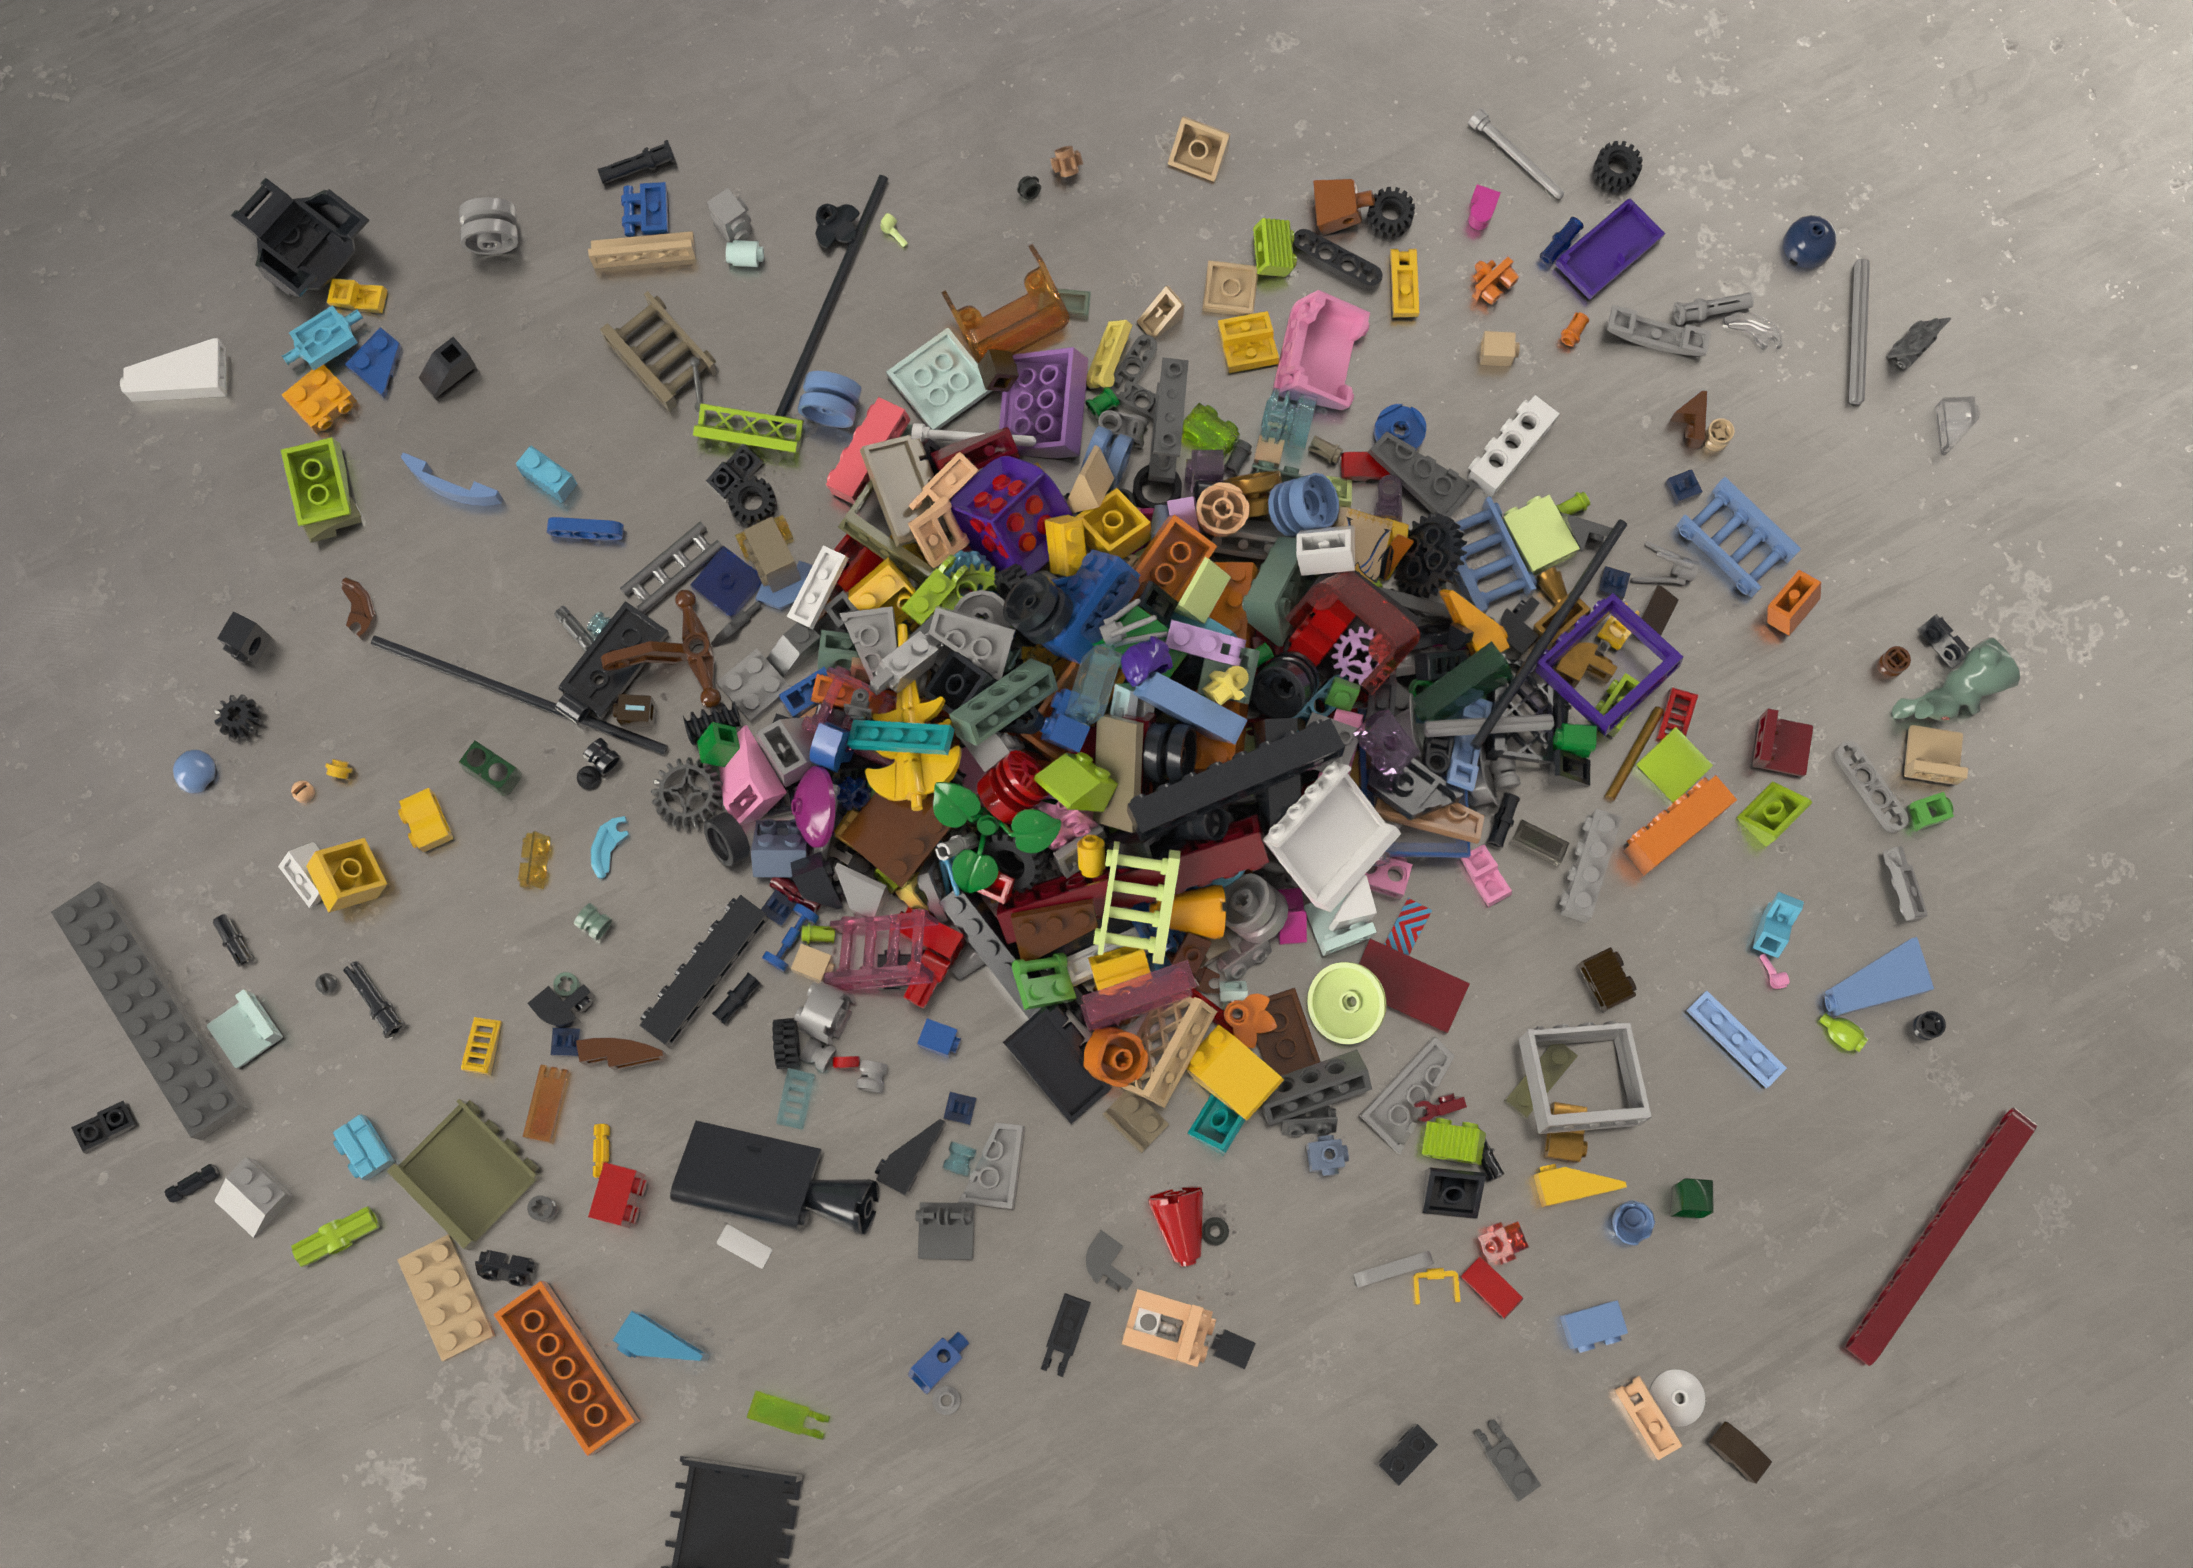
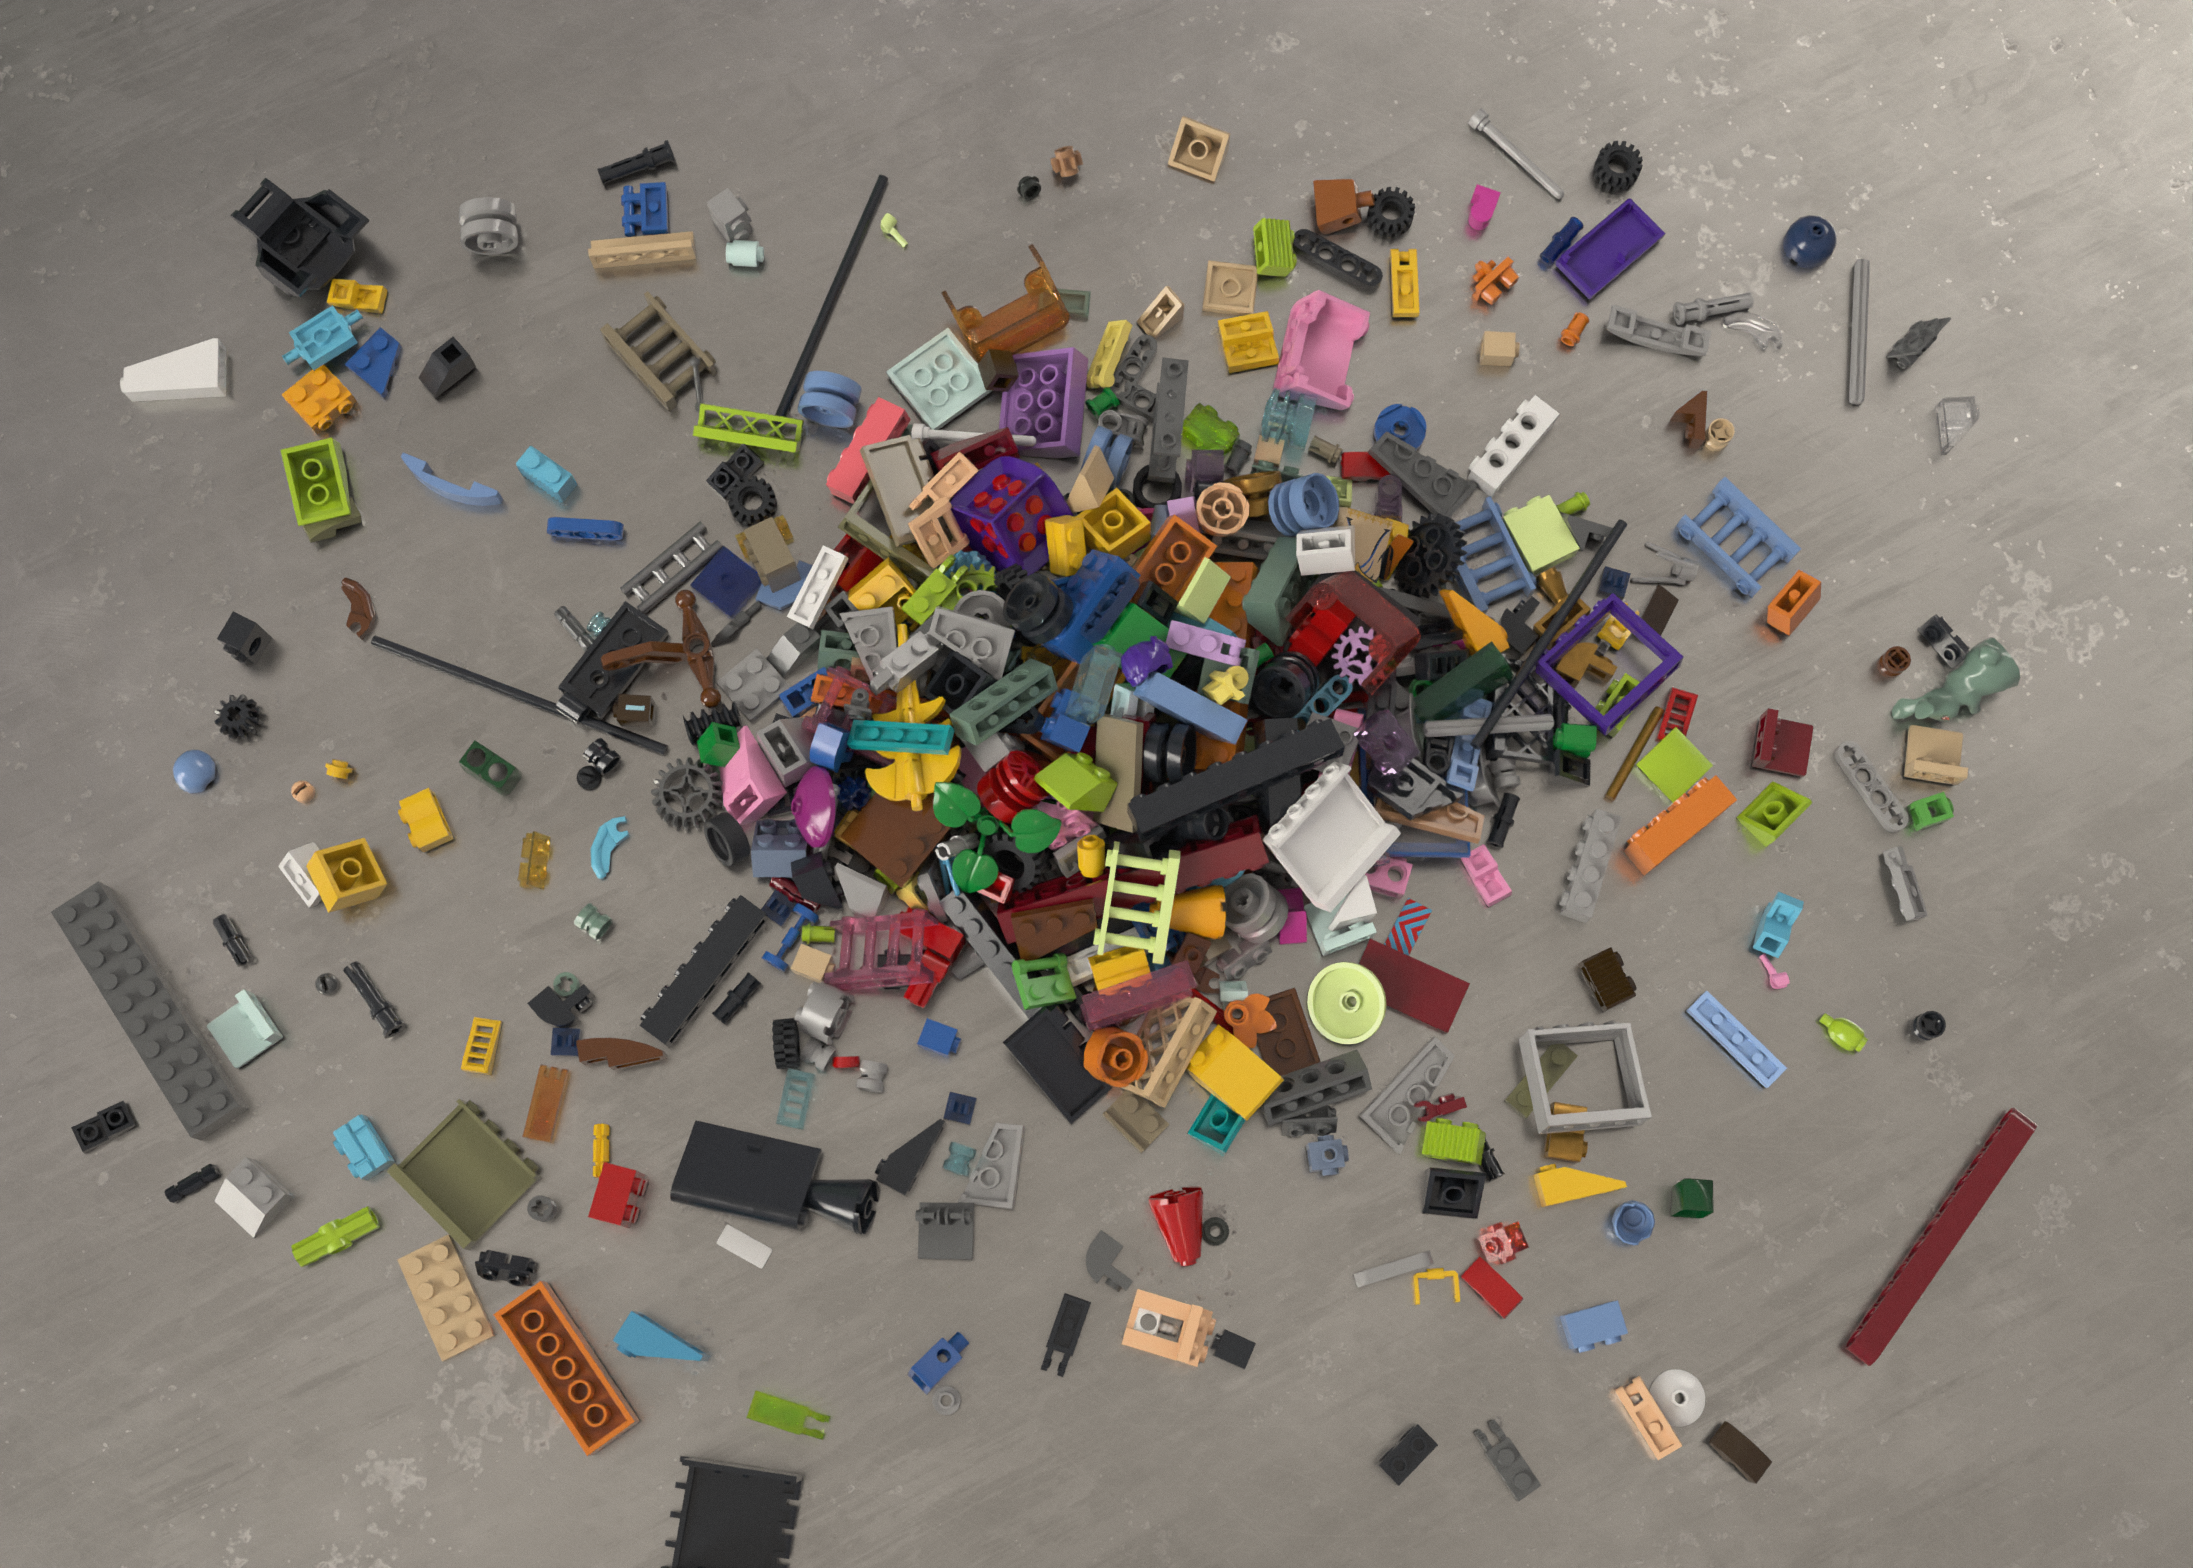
black plate [815,204,860,248] -> none
light grey plant [1099,599,1168,648] -> none
bright green plate [1325,676,1360,711] -> none
black tile [1447,622,1474,650] -> none
clear smoke slope [1510,819,1569,867] -> none
dark blue tile [1666,469,1703,504] -> none
medium blue slope [1825,937,1934,1017] -> none

